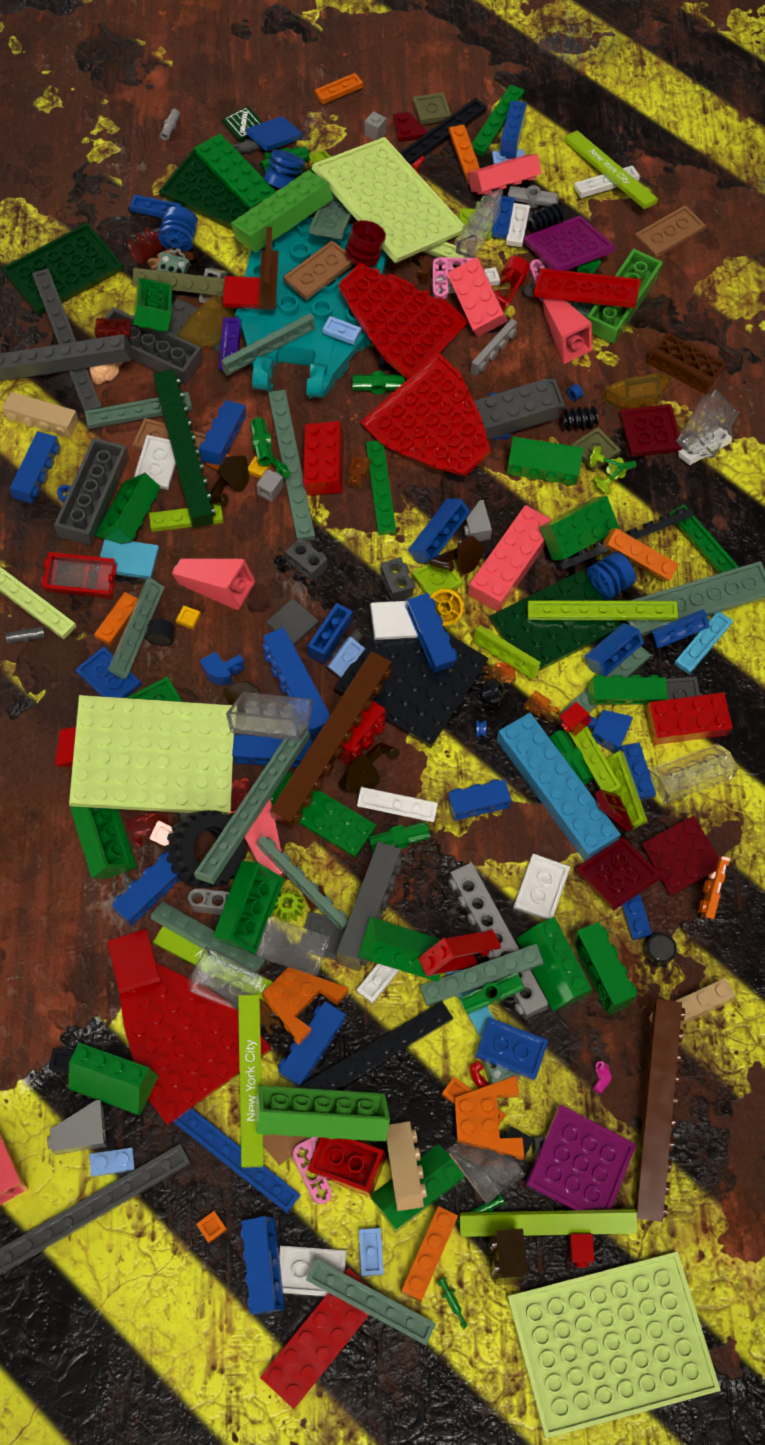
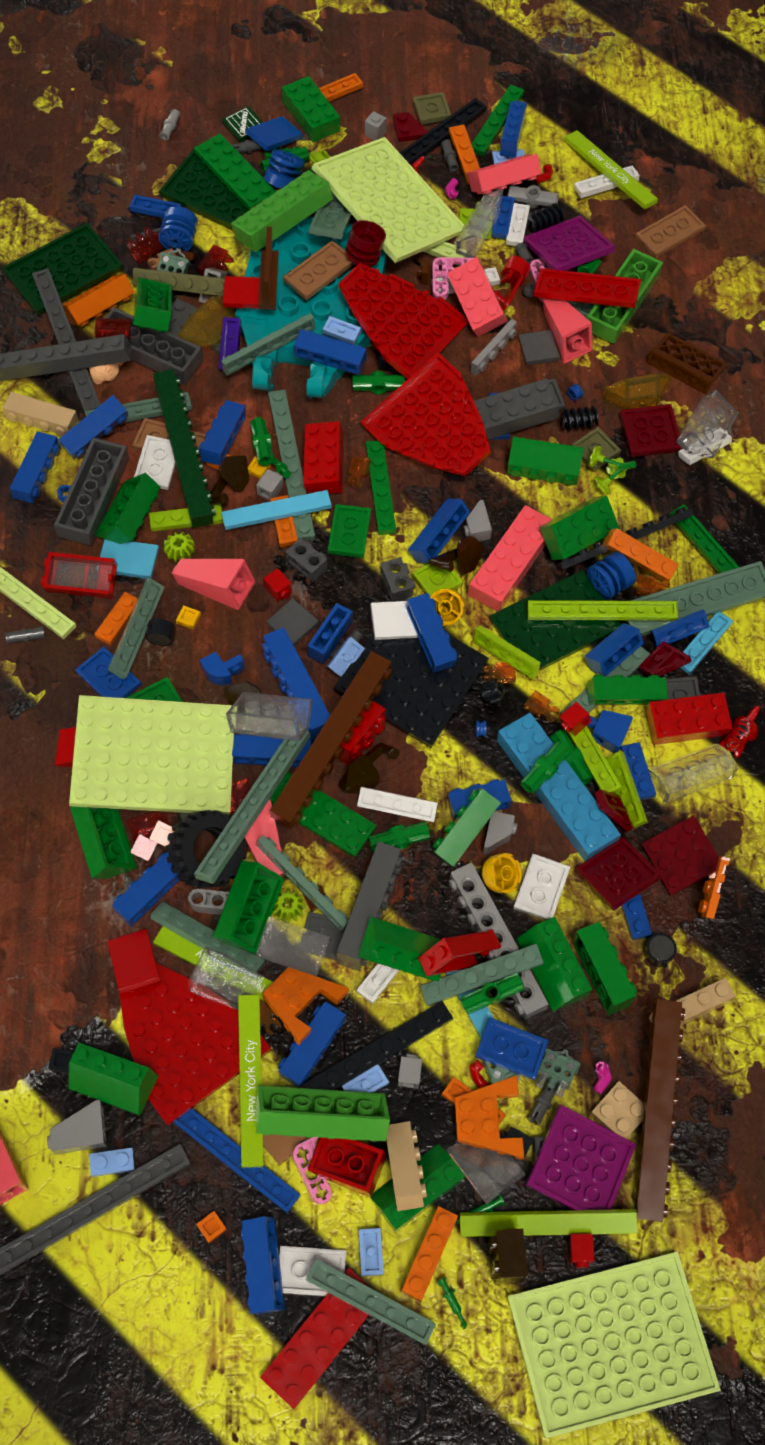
none -> blue brick [58,395,128,460]
none -> orange slope [63,274,135,327]
none -> brick [130,834,158,862]
none -> lime gear [164,531,195,563]
none -> clear red plate [197,244,234,274]
none -> medium azure tile [221,490,332,530]
none -> red brick [263,568,292,602]
none -> orange plate [270,495,298,547]
none -> green brick [281,76,340,143]
none -> blue brick [293,329,367,375]
none -> green plate [328,504,371,558]
none -> light blue plate [342,1064,389,1093]
none -> light grey brick [398,1054,422,1089]
none -> green brick [432,788,501,867]
none -> dark grey pin [441,139,459,172]
none -> dark pink arm [445,178,458,199]
none -> yellow cylinder [482,853,522,893]
none -> light grey slope [483,811,518,855]
none -> dark grey pin [515,243,533,264]
none -> dark grey tile [518,330,560,365]
none -> green piece [521,741,571,794]
none -> dark grey pin [528,1082,558,1126]
none -> red arm [534,164,553,184]
none -> sand green piece [536,1049,581,1097]
none -> tan plate [591,1081,644,1139]
none -> clear orange plate [636,575,670,595]
none -> dark red wing [638,641,692,677]
none -> red animal [719,706,760,758]

